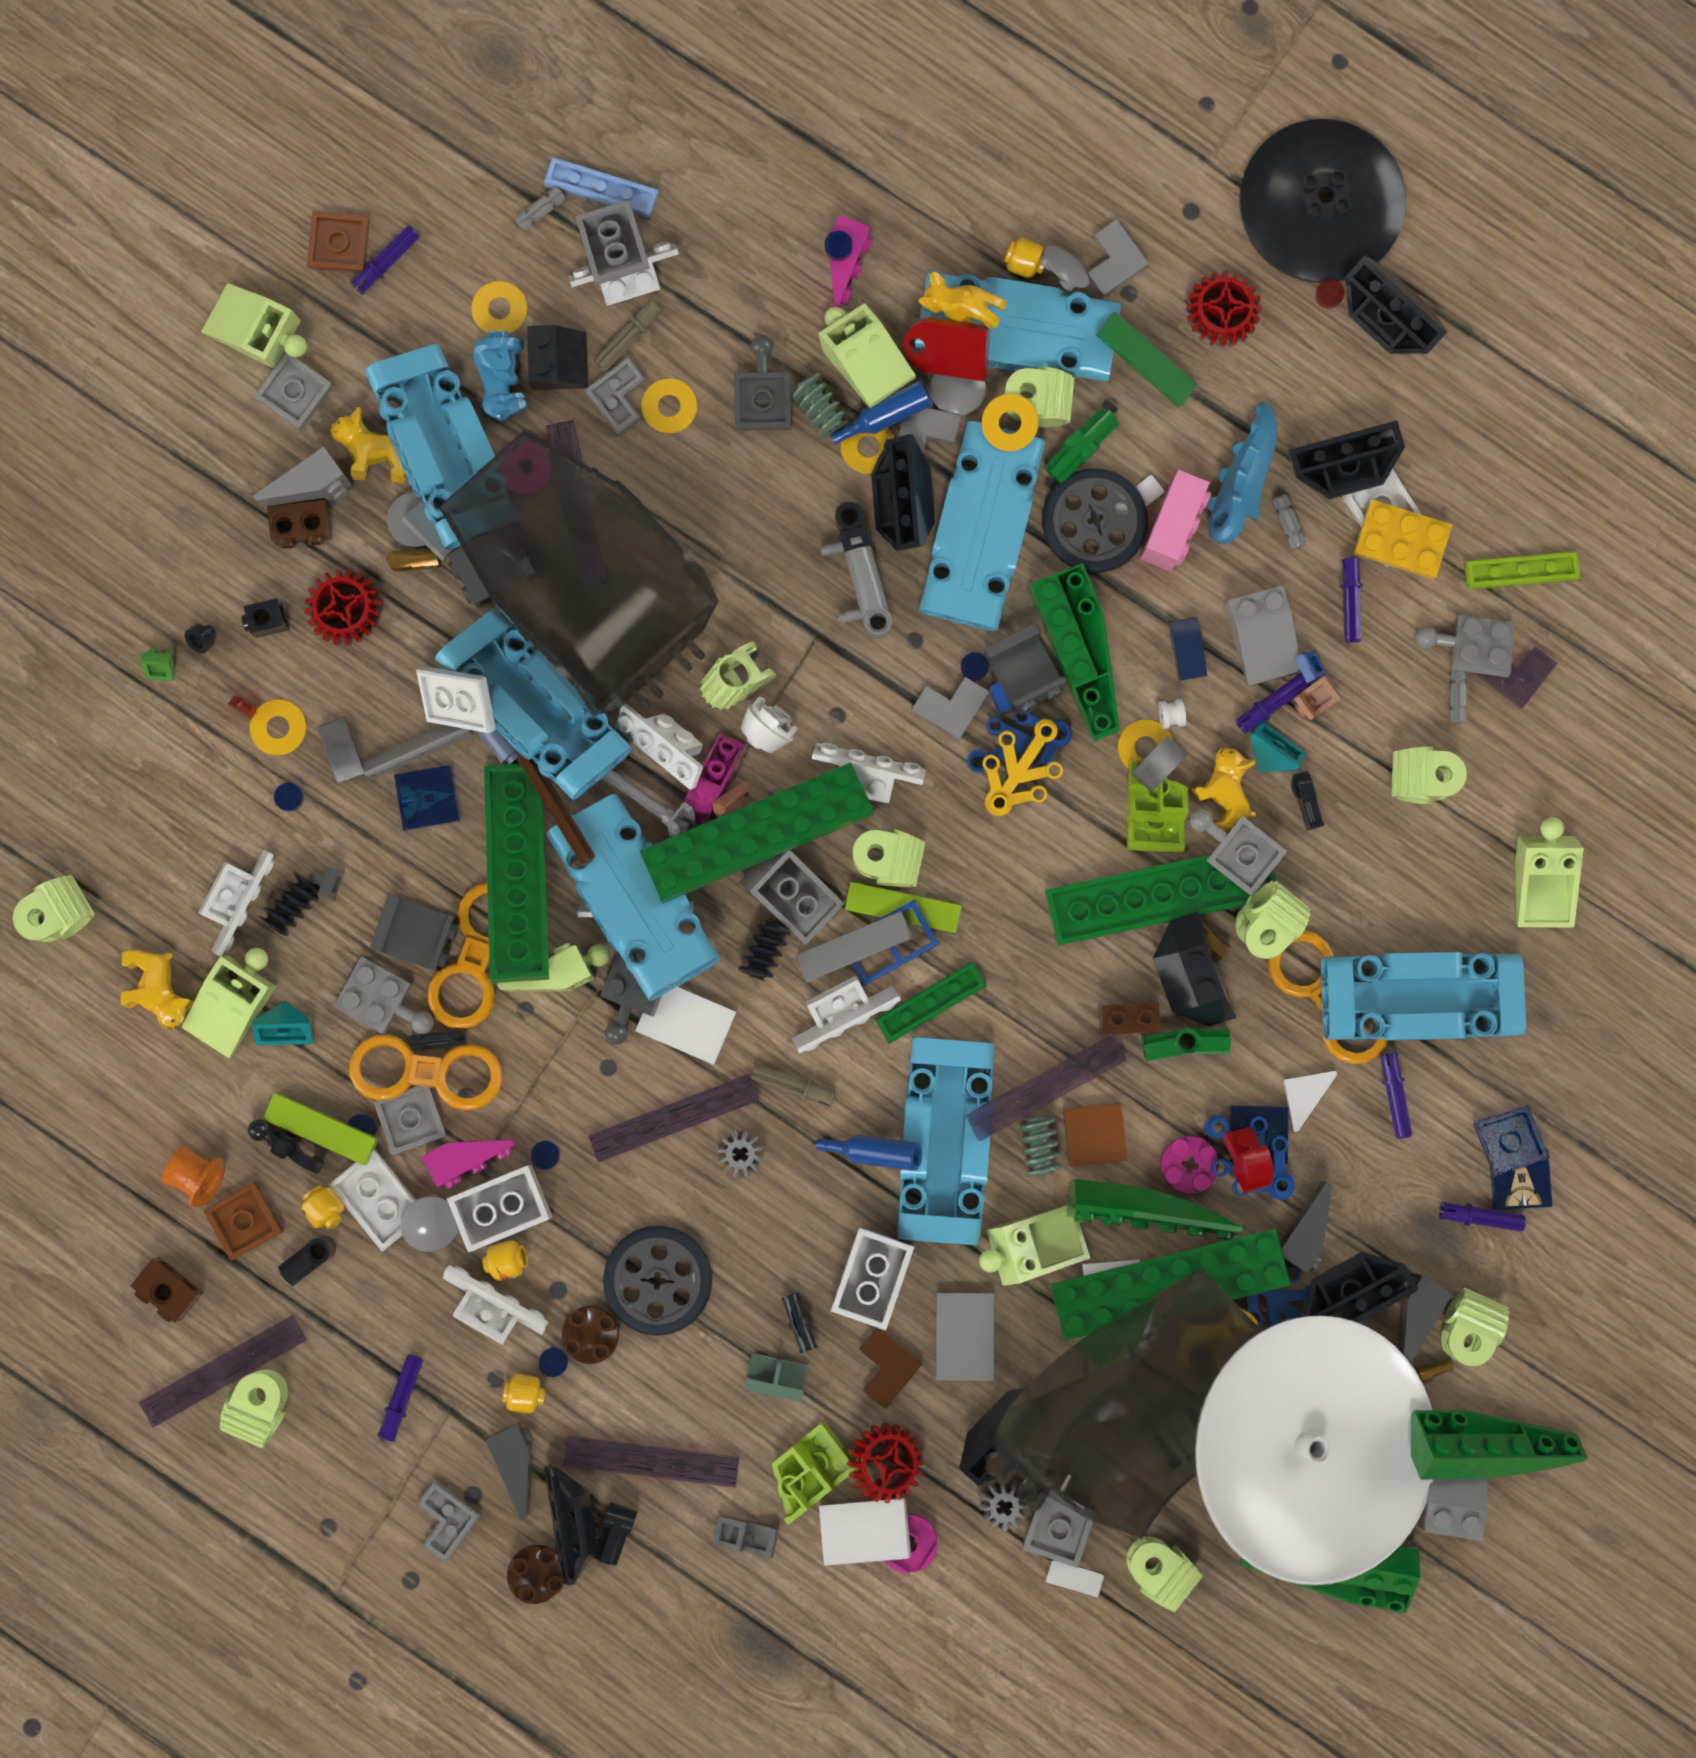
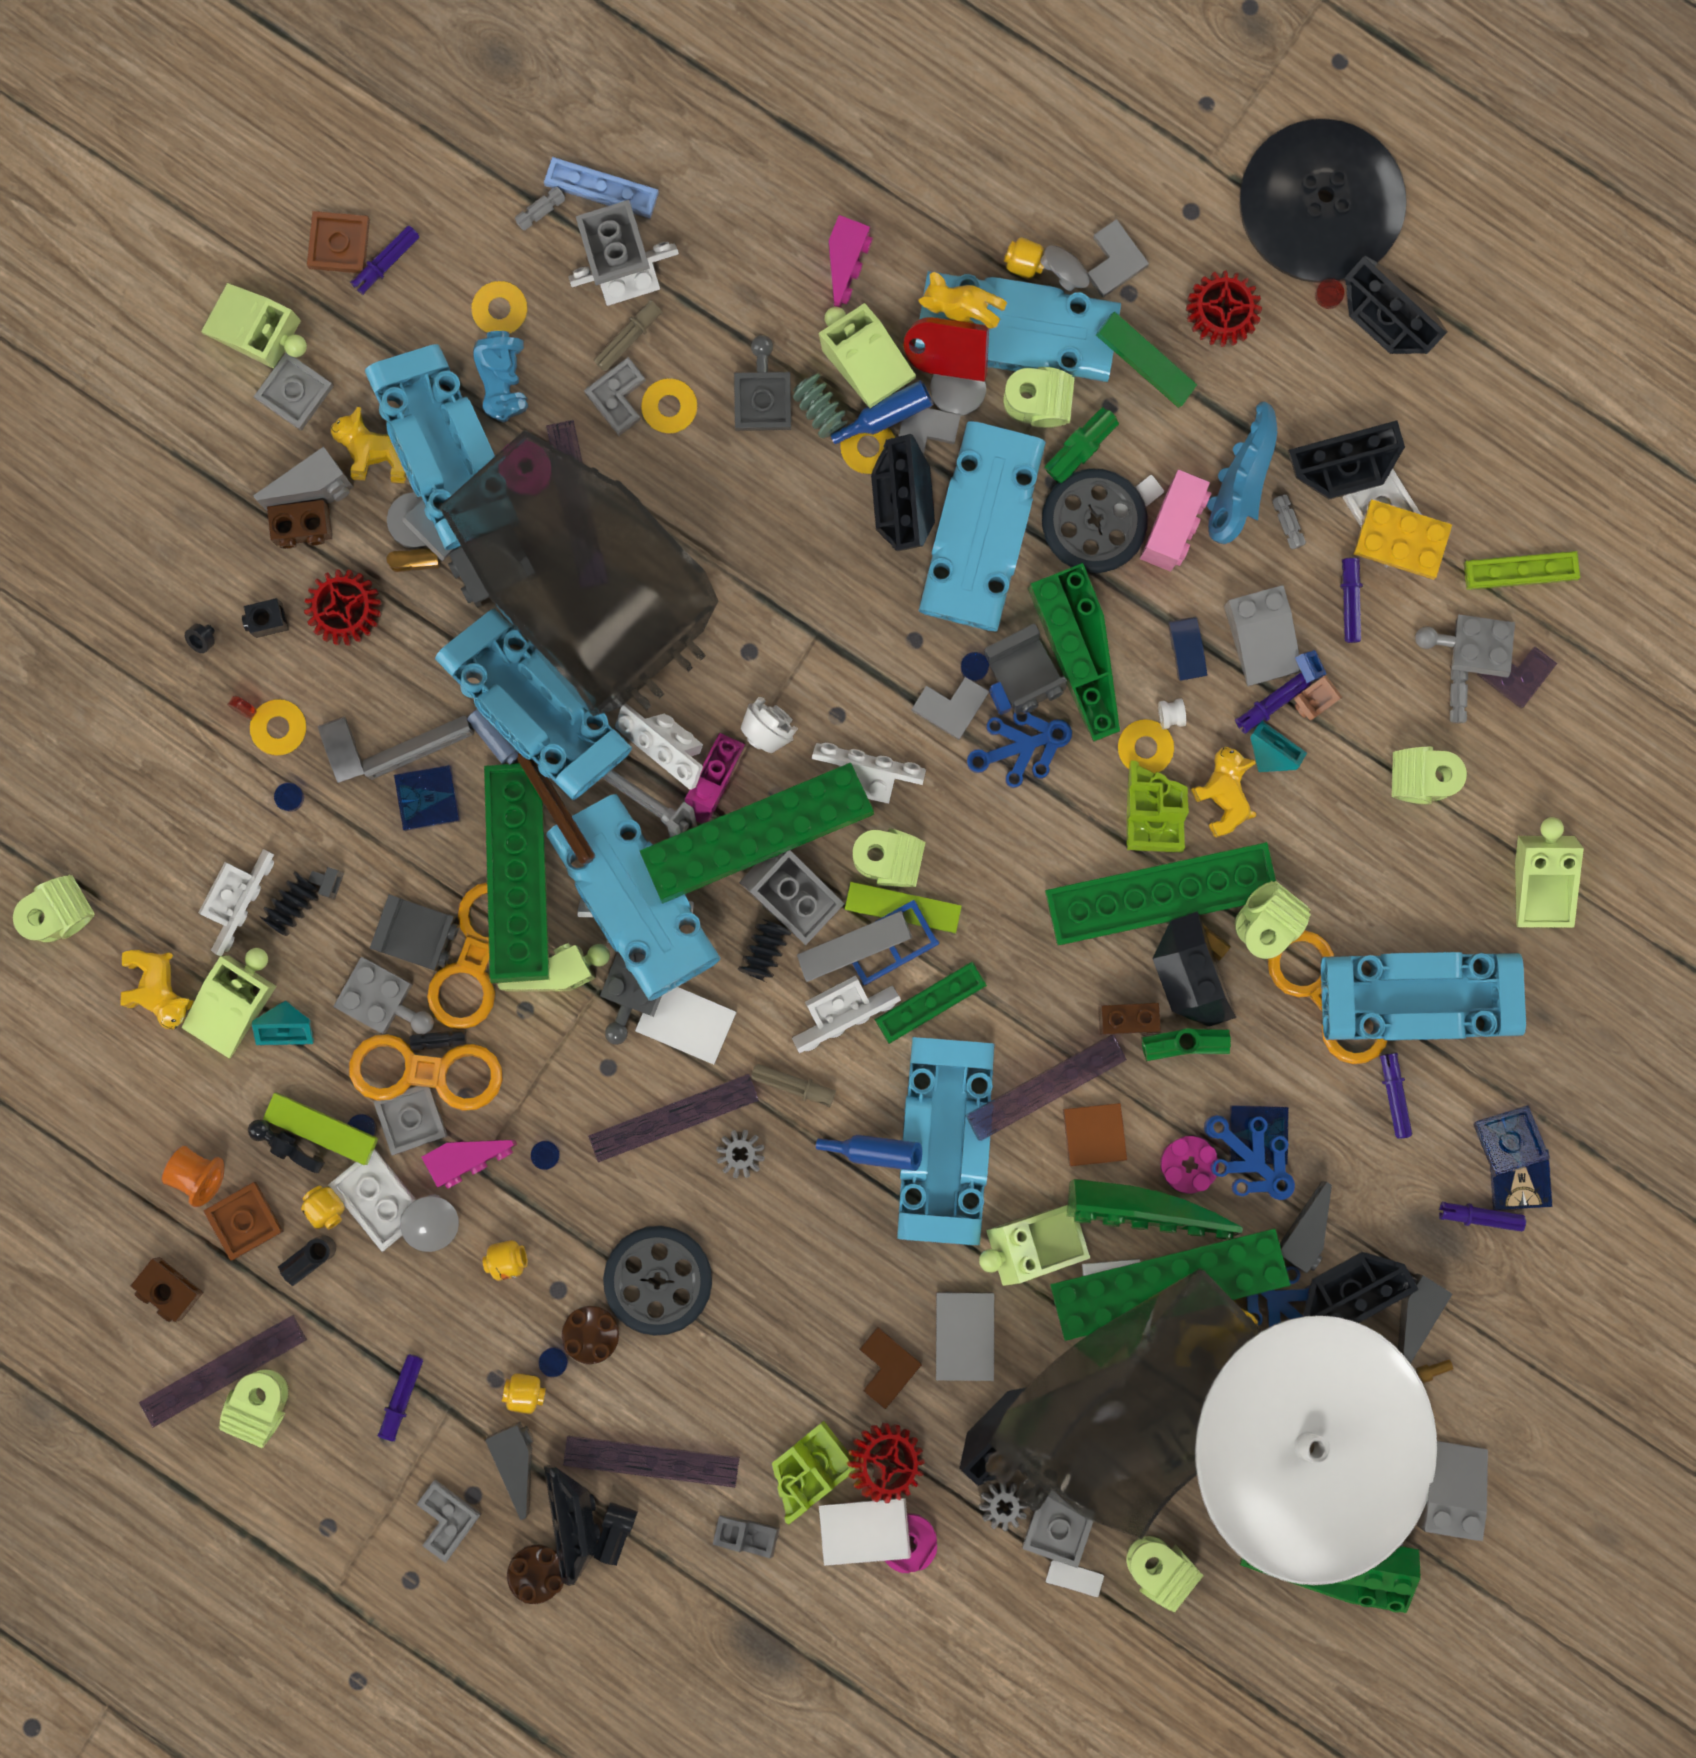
bright green tile [140,647,176,681] -> none
white tile [416,666,496,733] -> none
white bracket [443,1265,548,1345] -> none
white brick [447,1164,553,1253] -> none
black slope [527,325,588,390] -> none
yellowish green piece [700,642,776,710] -> none
nougat tile [712,781,752,818] -> none
sand green panel [744,1353,808,1402] -> none
black pin [781,1292,818,1353] -> none
light grey piece [820,502,892,640] -> none
clear blue tile [824,231,853,261] -> none
white brick [831,1227,914,1330] -> none
yellow piece [982,394,1038,451] -> none
yellow plant [982,718,1063,816] -> none
sand green piece [1019,1116,1061,1177] -> none
flat silver slope [1131,736,1188,793] -> none
light grey plate [1190,809,1287,896] -> none
red brick [1223,1126,1273,1193] -> none
white tile [1283,1071,1337,1132] -> none
black piece [1291,771,1324,831] -> none
green wedge [1411,1410,1588,1480] -> none
yellowish green piece [1440,1288,1509,1366] -> none

